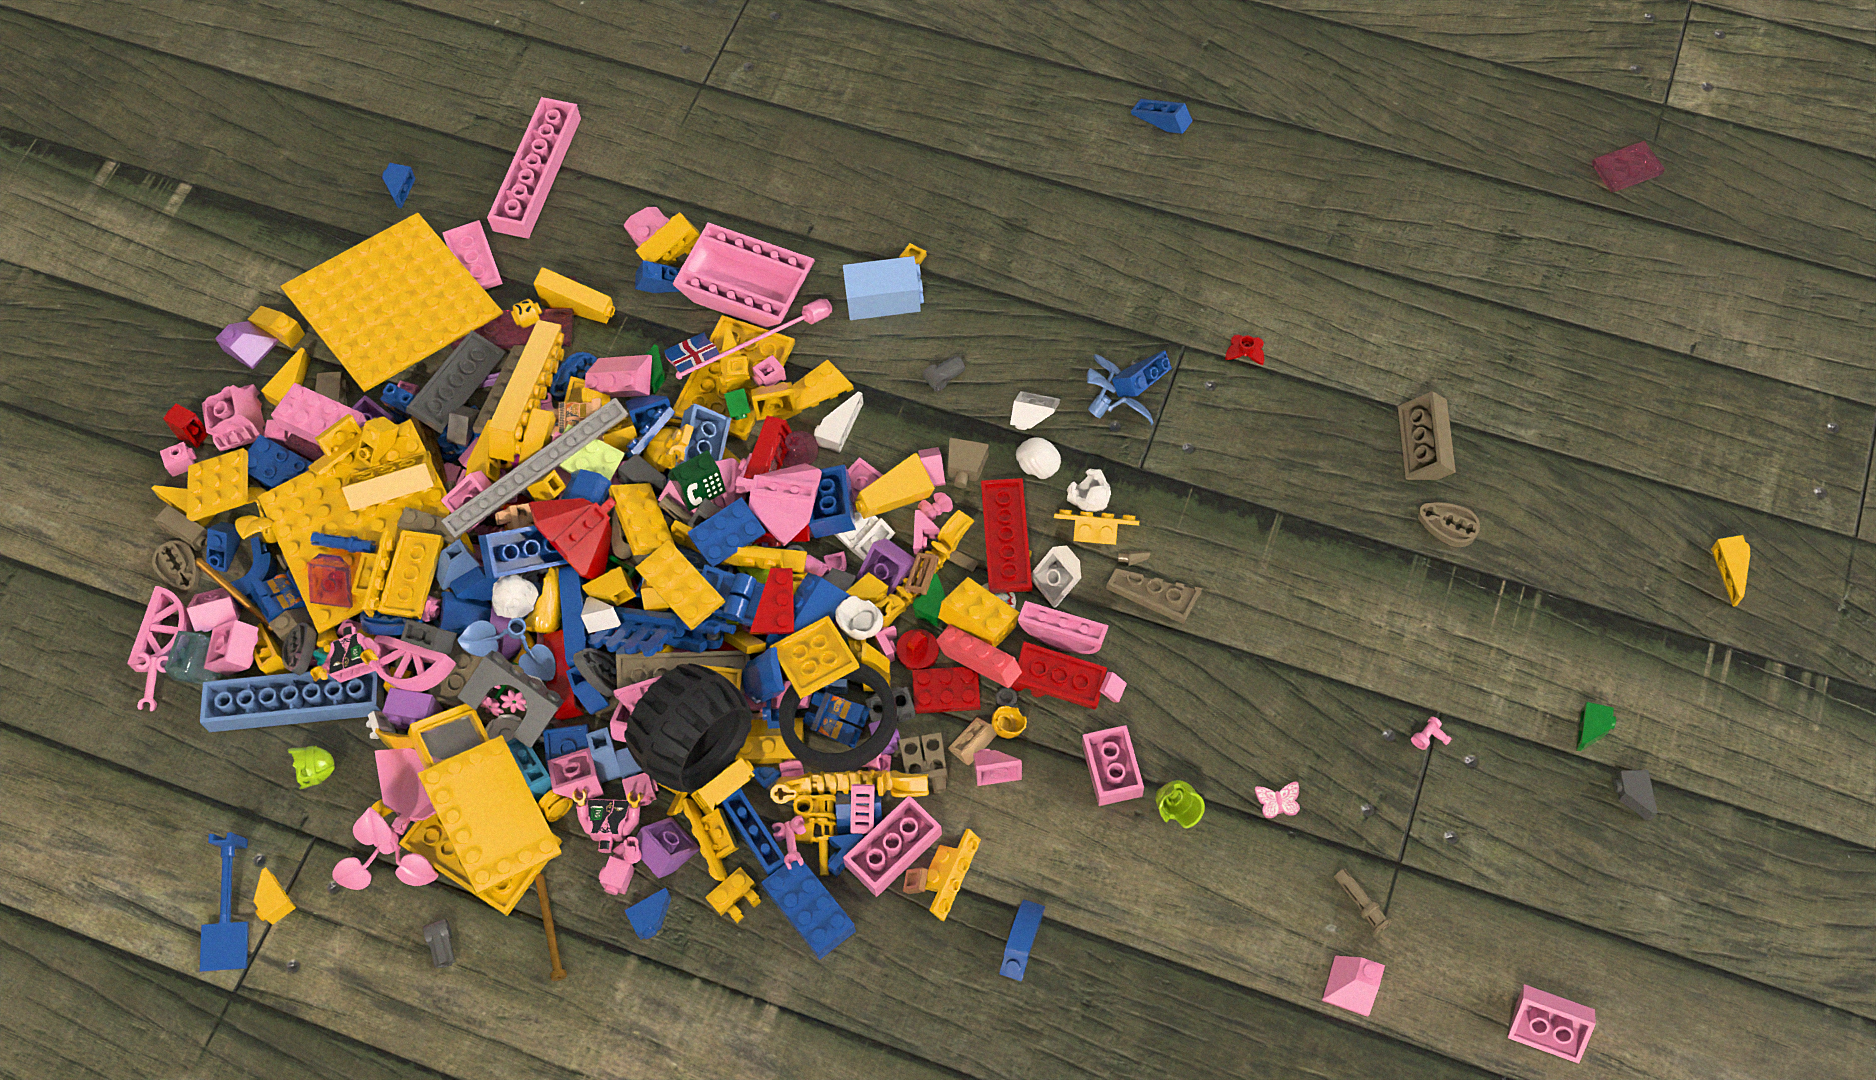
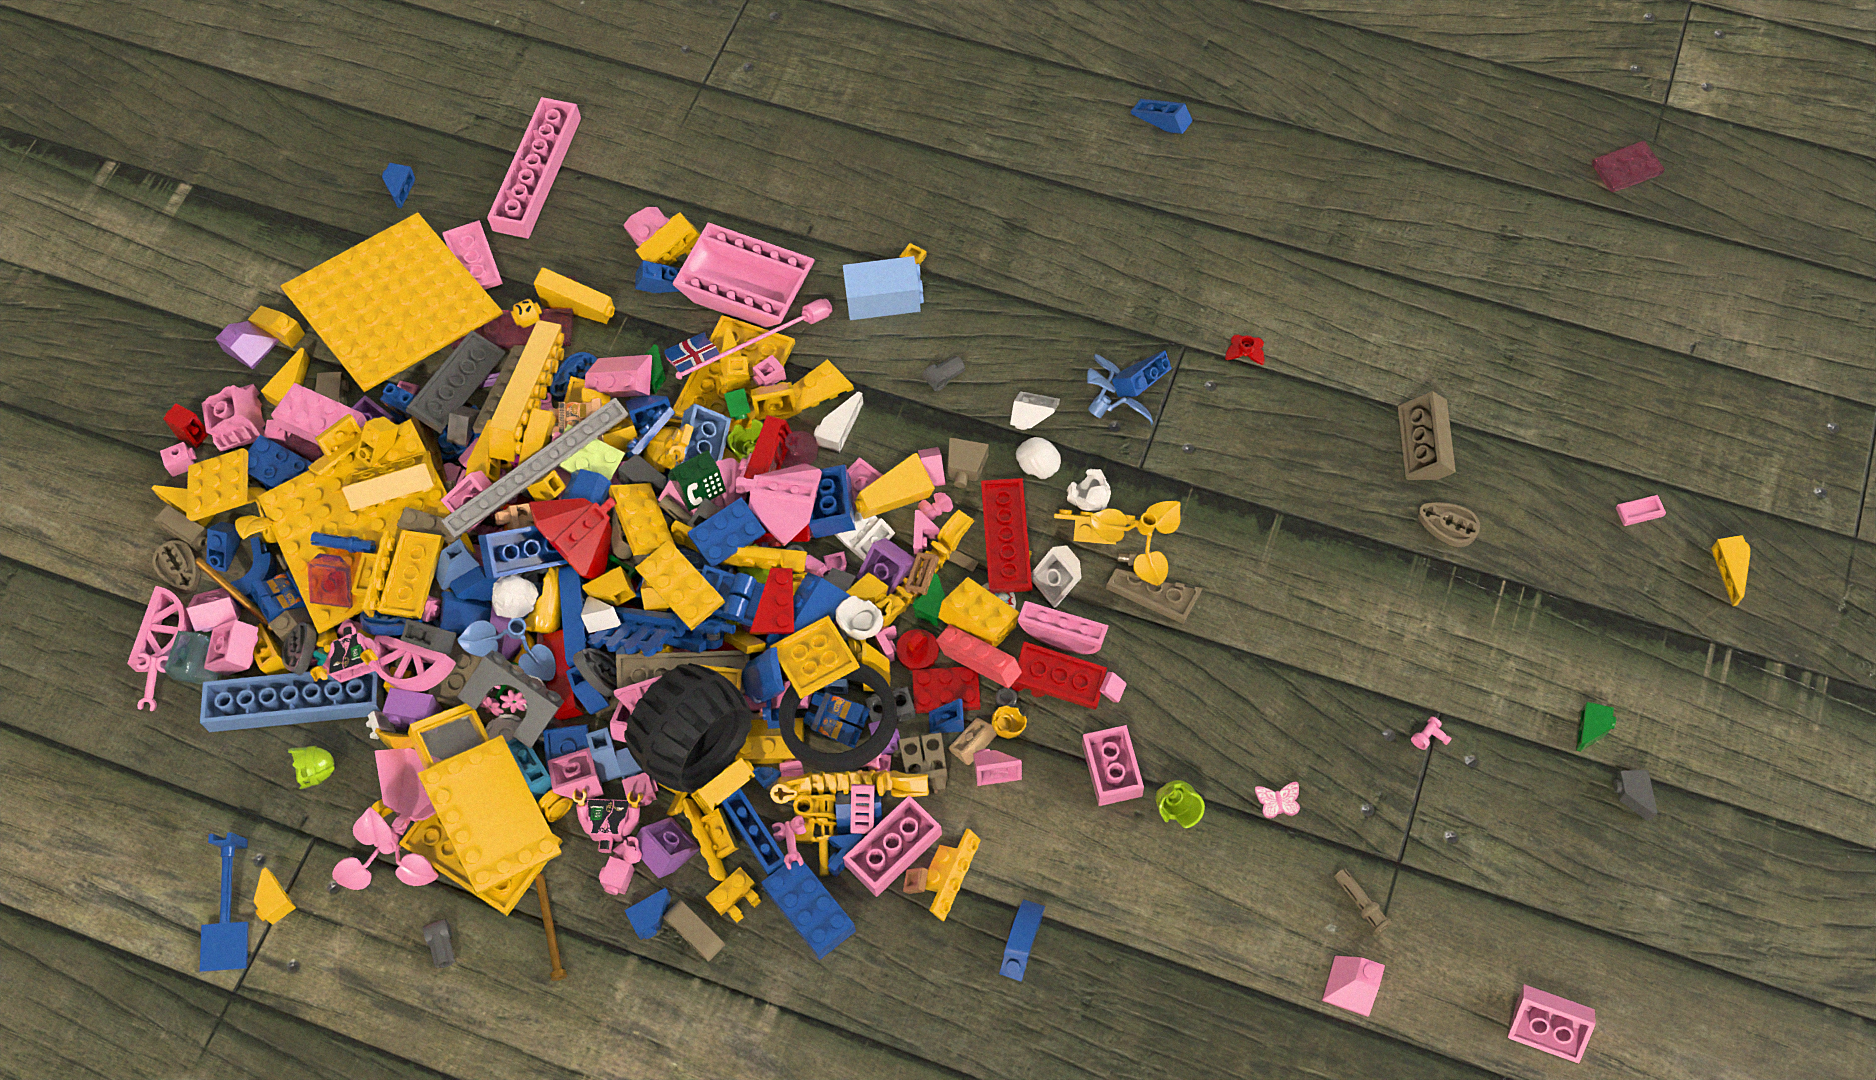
none -> dark tan beam [663,899,725,962]
none -> lime helmet [727,419,763,460]
none -> blue slope [929,699,964,733]
none -> yellow plant [1090,501,1180,586]
none -> bright pink tile [1616,495,1666,526]

